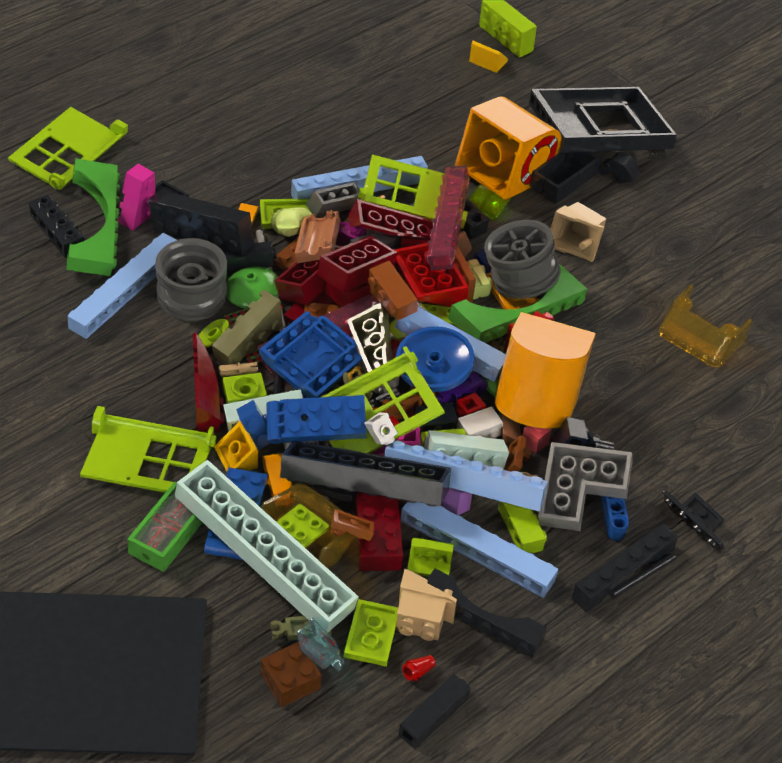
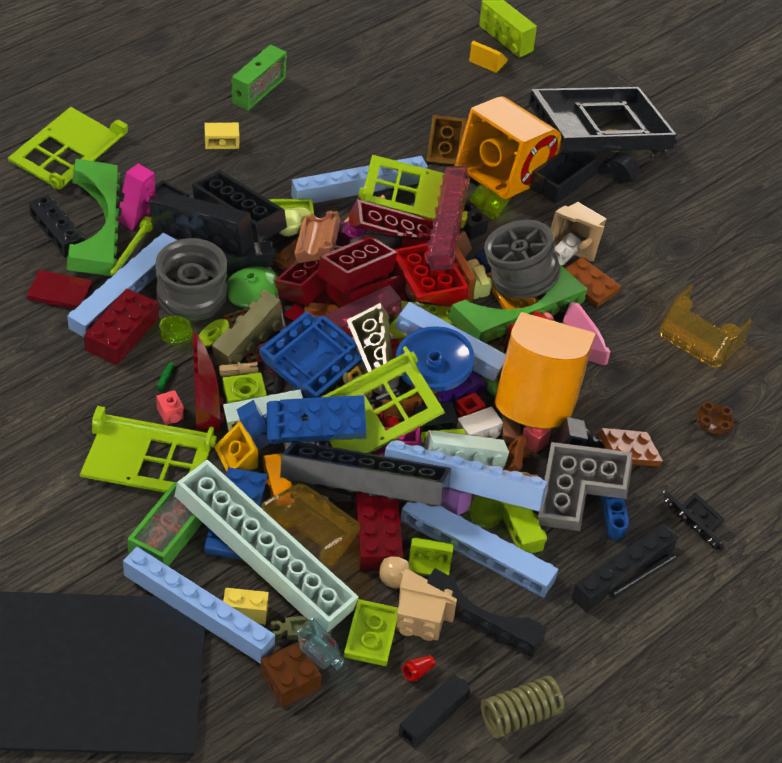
lime bracket [276,504,329,548] -> none
dark grey brick [306,182,361,217] -> none
dark orange hinge [331,509,374,541] -> none
white brick [364,412,398,445] -> none
dark orange wedge [368,261,418,321] -> none
none -> dark red tile [27,270,93,309]
none -> dark red brick [84,288,159,365]
none -> lime piece [110,216,154,276]
none -> light blue brick [123,547,275,664]
none -> green piece [156,361,175,391]
none -> coral brick [156,390,184,425]
none -> clear neon green piece [159,316,193,344]
none -> black brick [192,170,287,243]
none -> light yellow brick [205,123,239,149]
none -> light yellow brick [223,588,269,625]
none -> bright green brick [231,45,286,111]
none -> tan hair [379,557,411,589]
none -> pearl gold slope [426,115,466,166]
none -> clear neon green piece [469,496,503,528]
none -> olive piece [481,675,564,738]
none -> white hinge [554,233,583,267]
none -> bright pink wedge [562,302,610,365]
none -> dark orange plate [565,257,622,307]
none -> plate [598,428,663,467]
none -> reddish brown dish [696,402,734,434]

